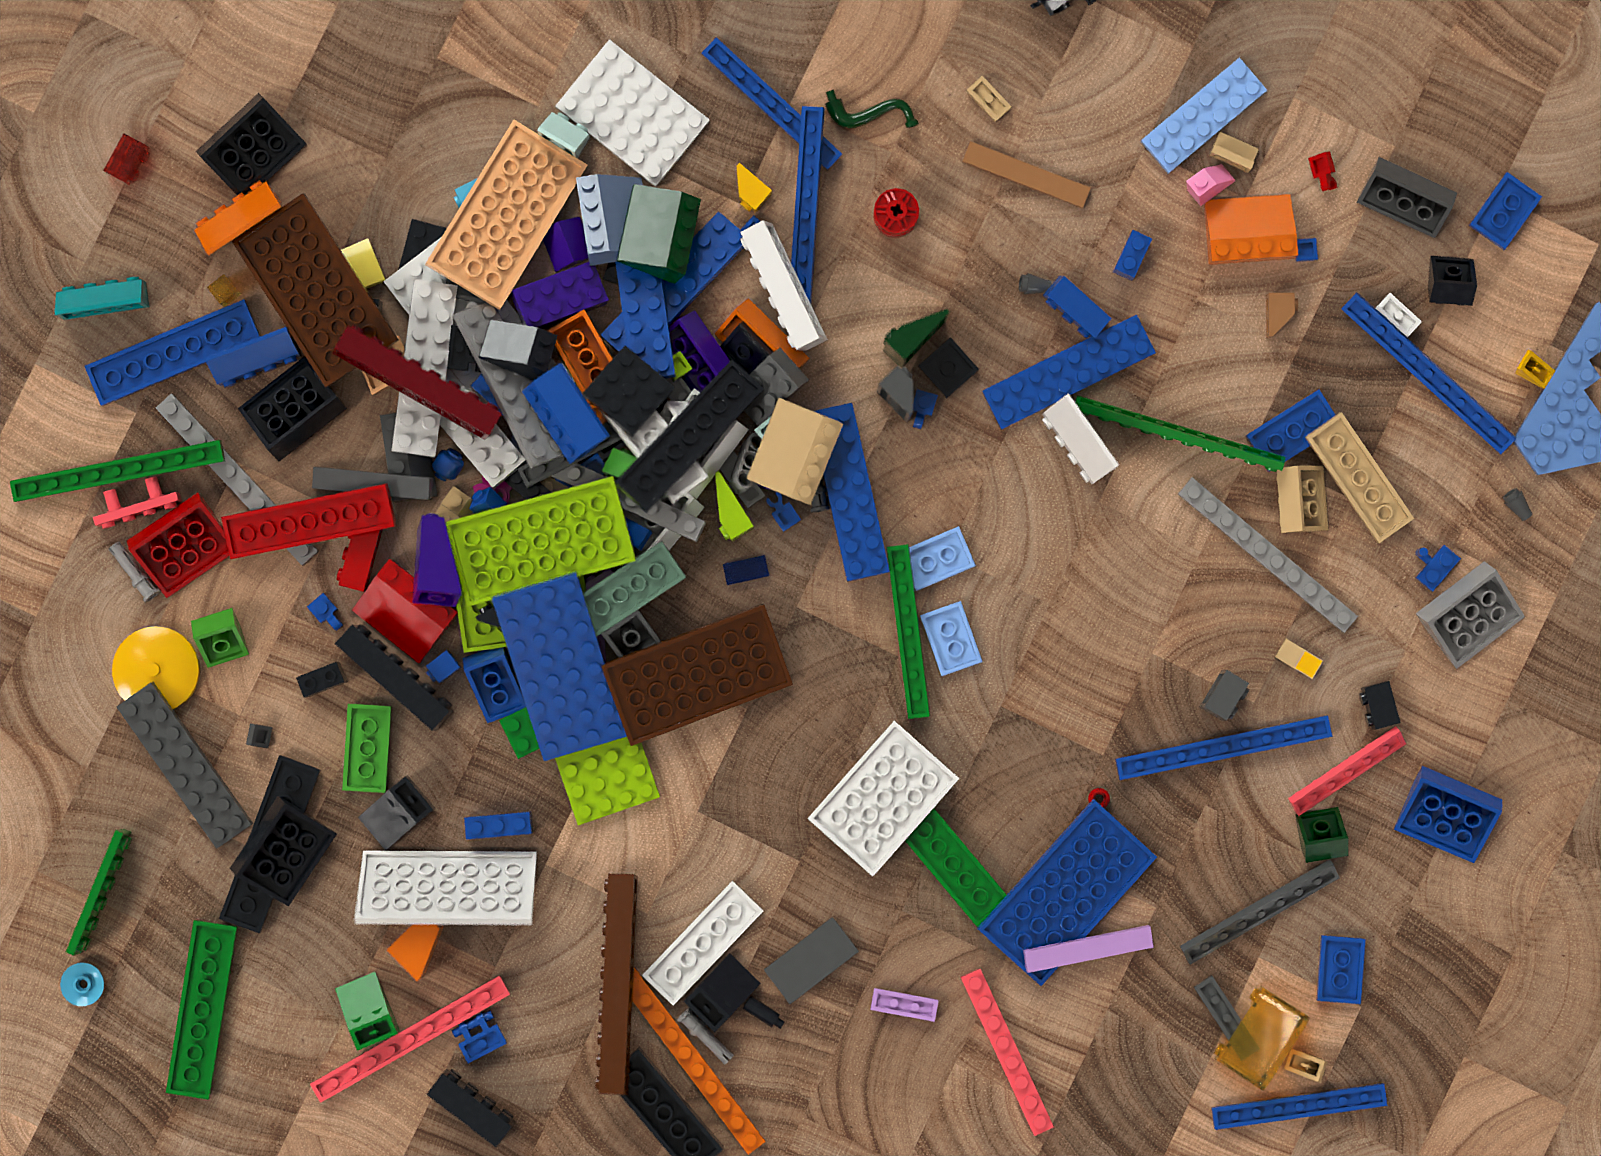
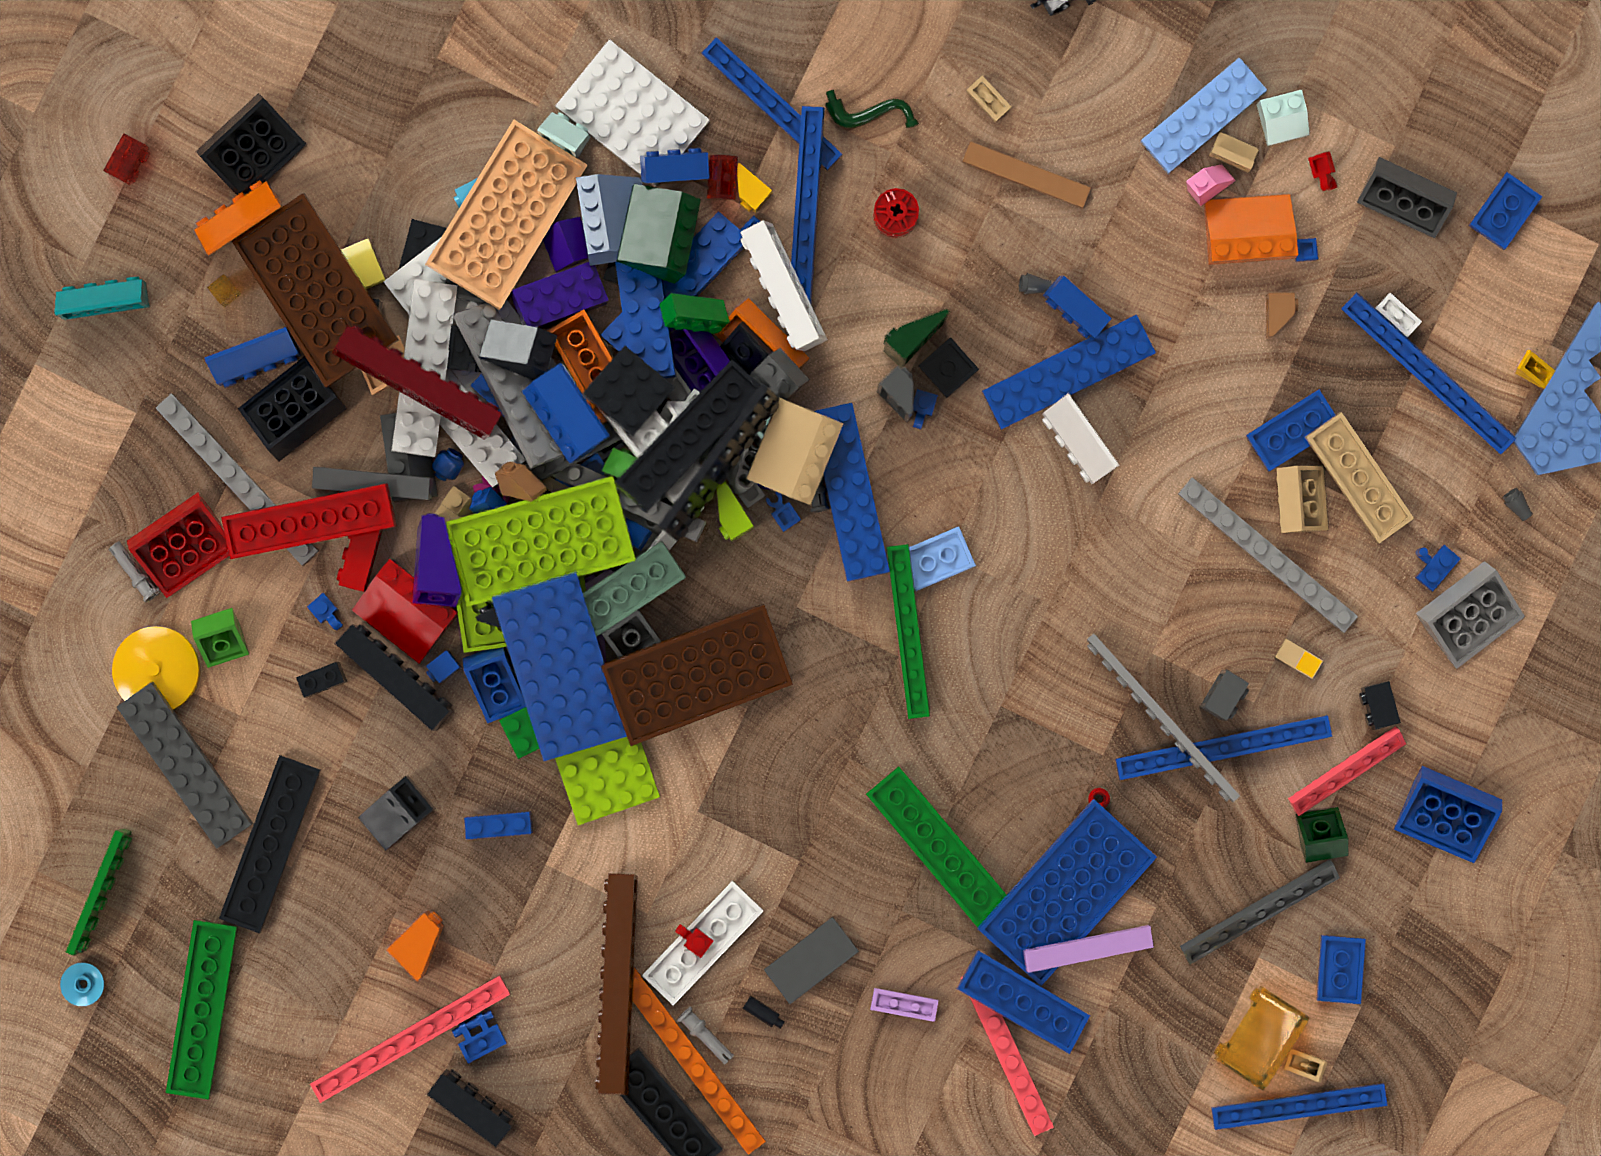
green plate [10,440,225,502] -> none
blue plate [84,299,260,406] -> none
coral plate [93,476,182,529] -> none
black slope [229,796,337,907] -> none
dark grey plate [246,723,273,748] -> none
slope [335,971,400,1051] -> none
bright green plate [342,704,392,793] -> none
white plate [355,851,537,925] -> none
lime plate [671,351,693,382] -> none
black slope [684,953,761,1032] -> none
clear blue tile [723,555,769,585] -> none
white plate [808,721,959,876] -> none
light blue tile [920,601,982,677] -> none
green plate [1075,395,1286,471] -> none
blue brick [1113,230,1152,281] -> none
dark grey plate [1194,975,1260,1060] -> none
black slope [1428,256,1477,306] -> none
none -> medium nougat slope [495,462,547,502]
none -> blue brick [640,148,709,183]
none -> black plate [658,383,780,542]
none -> green brick [659,293,729,334]
none -> red plate [675,924,714,958]
none -> clear red brick [707,155,738,200]
none -> blue plate [957,951,1090,1054]
none -> light grey plate [1087,633,1240,803]
none -> light aqua slope [1257,90,1310,146]

